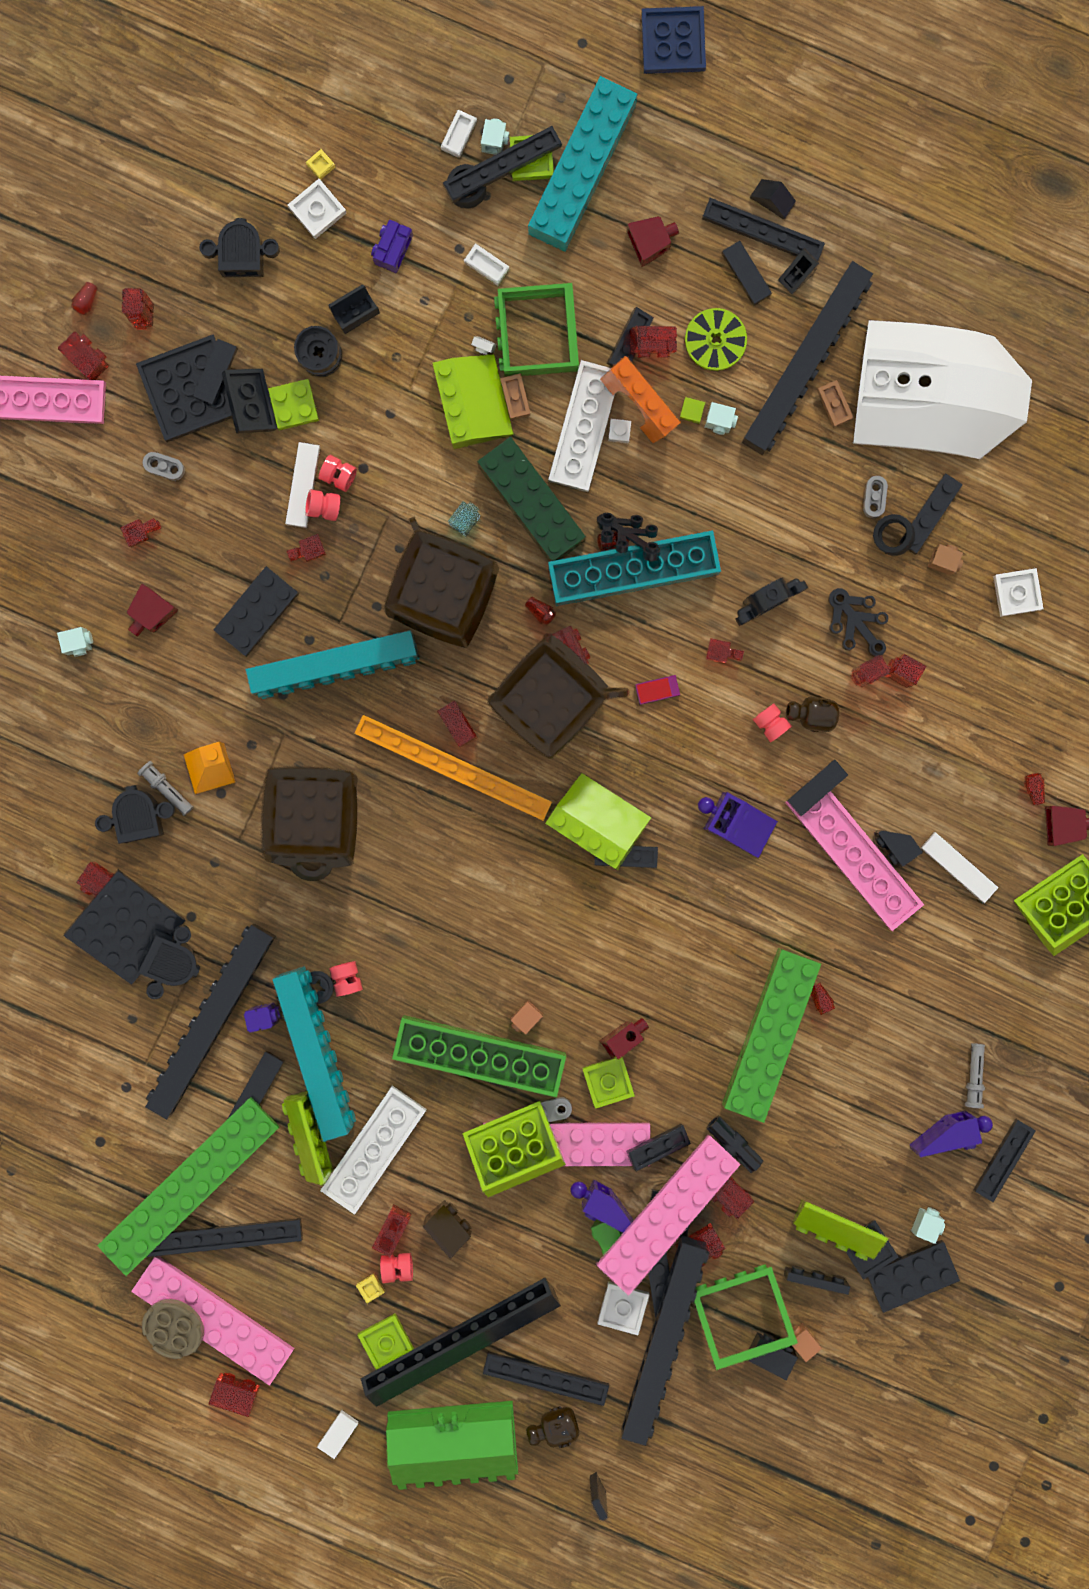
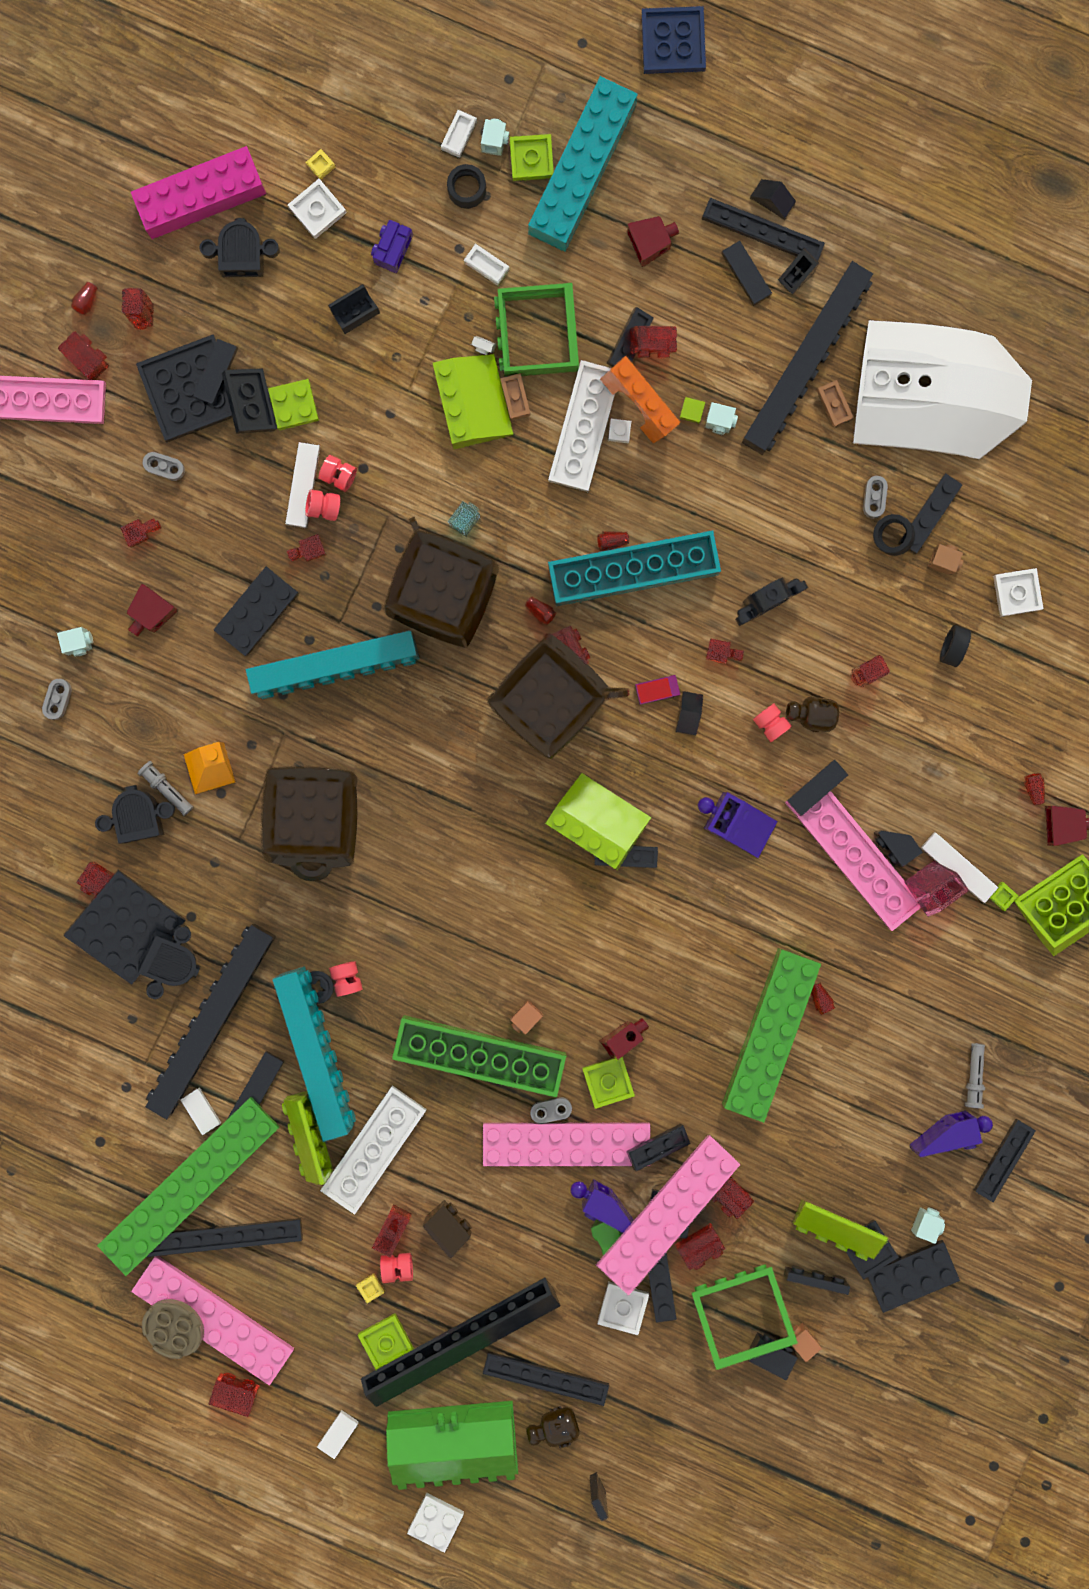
dark purple brick [244,1002,282,1033] -> none
black wheel [294,326,342,377] -> none
light orange plate [354,715,552,821] -> none
clear red brick [437,700,477,748] -> none
black tile [443,126,562,203] -> none
lime slope [463,1101,566,1197] -> none
dark green brick [477,436,586,562] -> none
black plant [596,513,660,561] -> none
black brick [621,1235,709,1446] -> none
lime piece [685,308,747,371] -> none
black piece [706,1115,763,1173] -> none
black plant [829,588,889,657] -> none
clear red brick [885,654,927,688] -> none
none -> light grey plate [42,679,72,720]
none -> dark pink brick [131,146,266,239]
none -> white tile [181,1088,221,1135]
none -> white plate [407,1493,464,1553]
none -> black slope [676,691,703,736]
none -> clear pink slope [904,861,969,917]
none -> black tyre [940,625,971,667]
none -> lime tile [989,882,1018,911]

